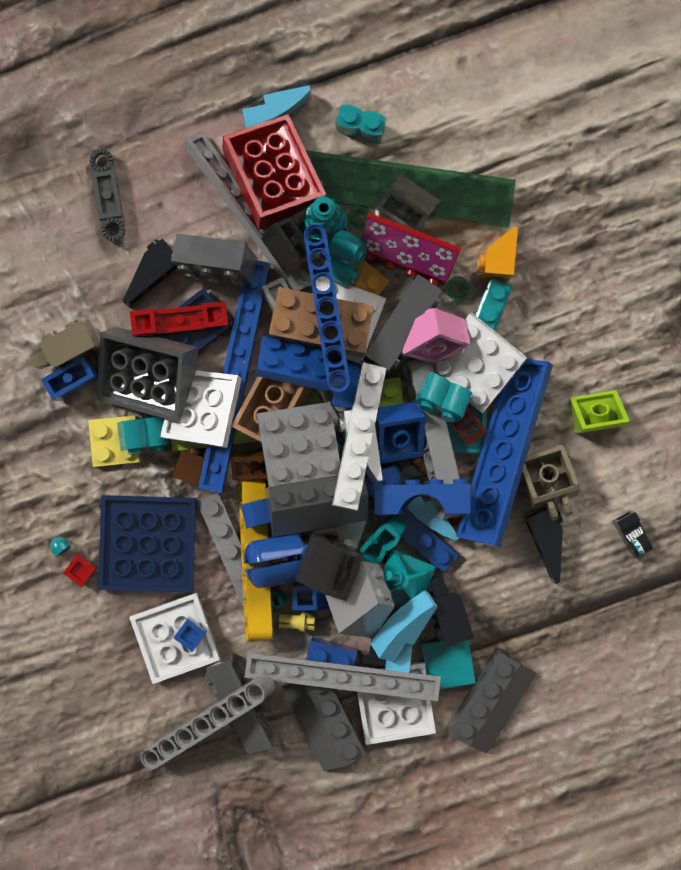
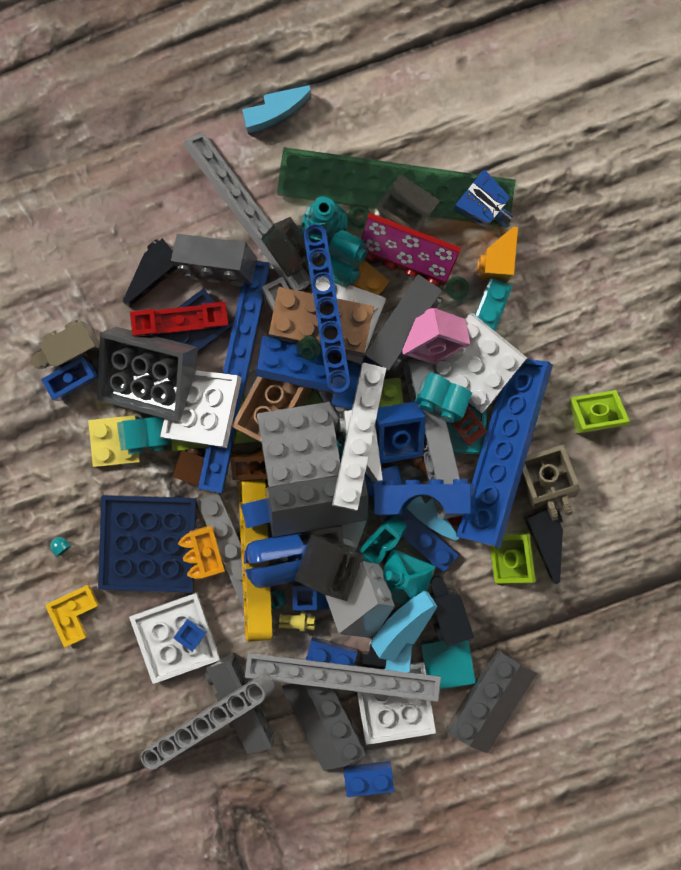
red plate [63,554,97,588] -> none
dark grey plate [89,148,126,242] -> none
red slope [222,114,326,230] -> none
teal brick [336,105,386,143] -> none
black leg [612,511,653,558] -> none
none -> yellow plate [45,584,99,648]
none -> light orange plate [178,525,225,579]
none -> clear green plate [296,336,321,360]
none -> blue brick [344,761,394,797]
none -> blue torso [453,170,514,228]
none -> lime slope [490,532,536,583]

